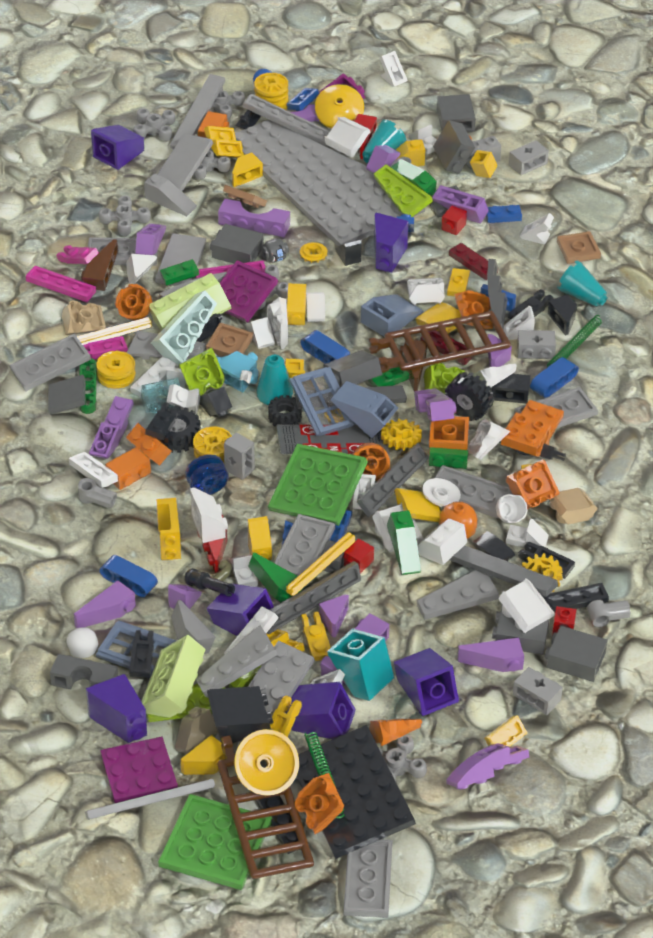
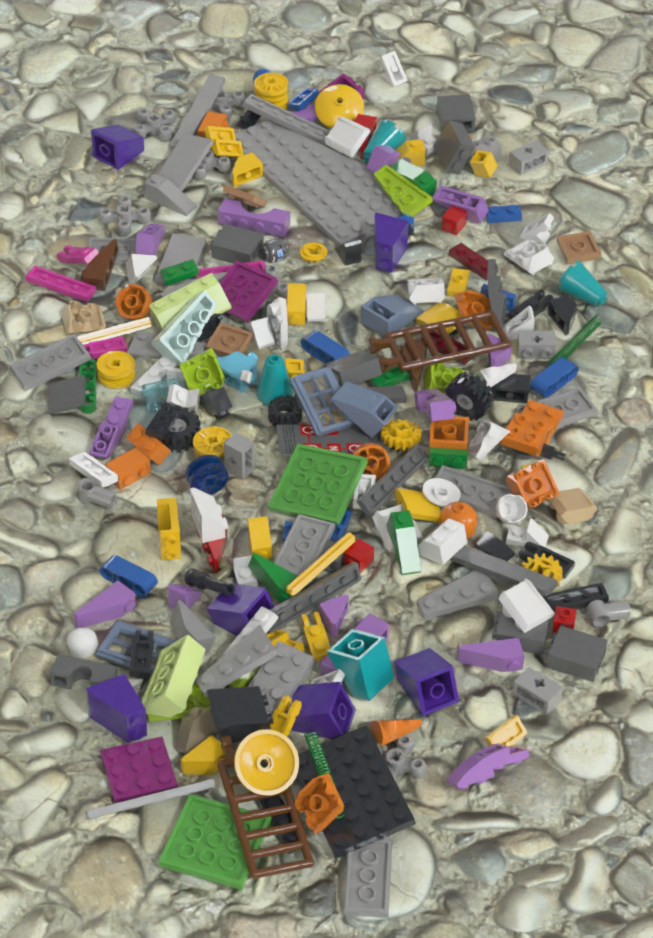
none -> white slope [504,239,554,276]

